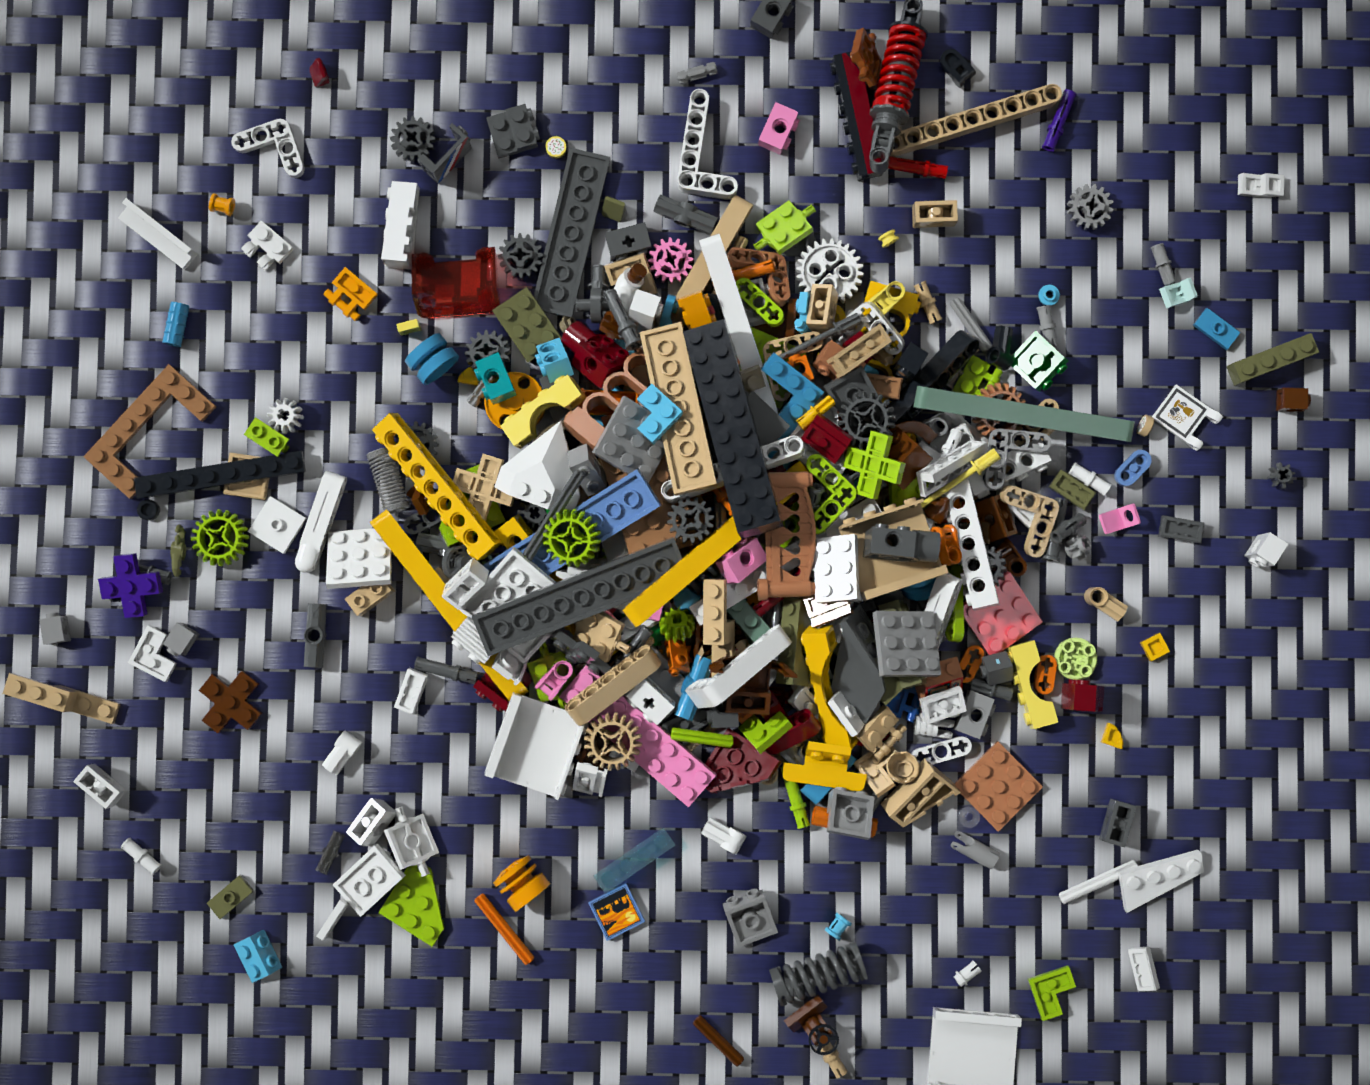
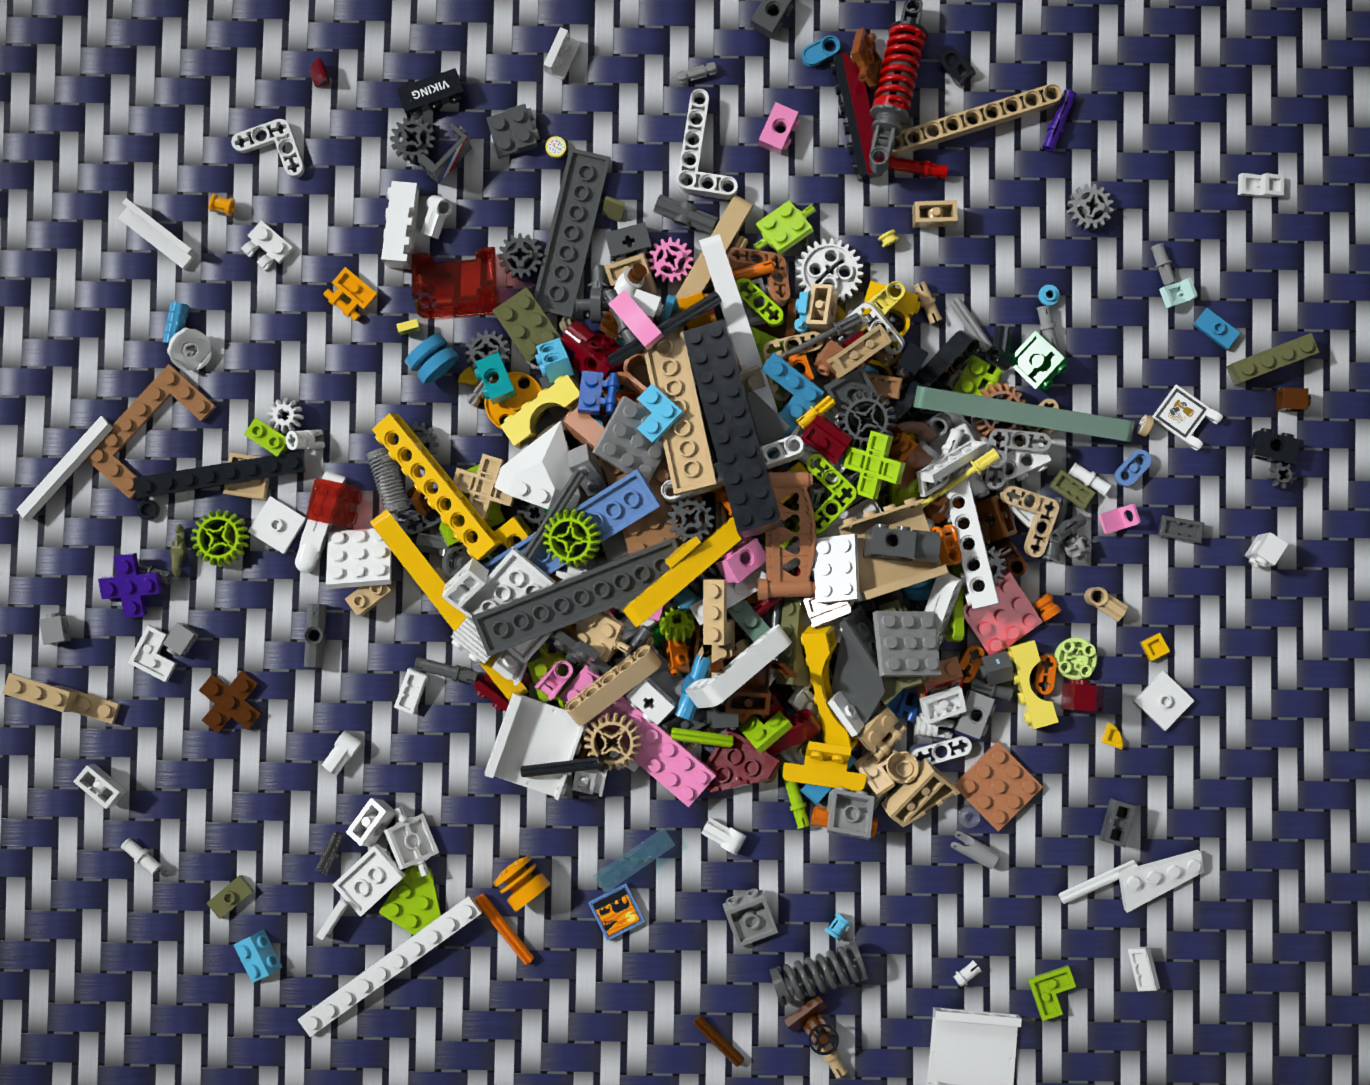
none -> white tile [16,416,113,522]
none -> white plate [167,328,212,371]
none -> white hinge [286,430,325,450]
none -> white plate [298,895,482,1037]
none -> clear red bracket [306,478,362,529]
none -> black brick [397,68,466,118]
none -> white piece [420,195,453,239]
none -> black axle [520,754,605,777]
none -> white bracket [543,27,580,80]
none -> plate [578,371,620,415]
none -> black axle [607,292,722,367]
none -> bright pink slope [608,290,664,350]
none -> yellow tile [665,536,701,568]
none -> dark azure piece [801,35,840,67]
none -> orange wheel [1032,592,1061,621]
none -> white plate [1133,671,1194,731]
none -> black brick [1248,428,1300,466]

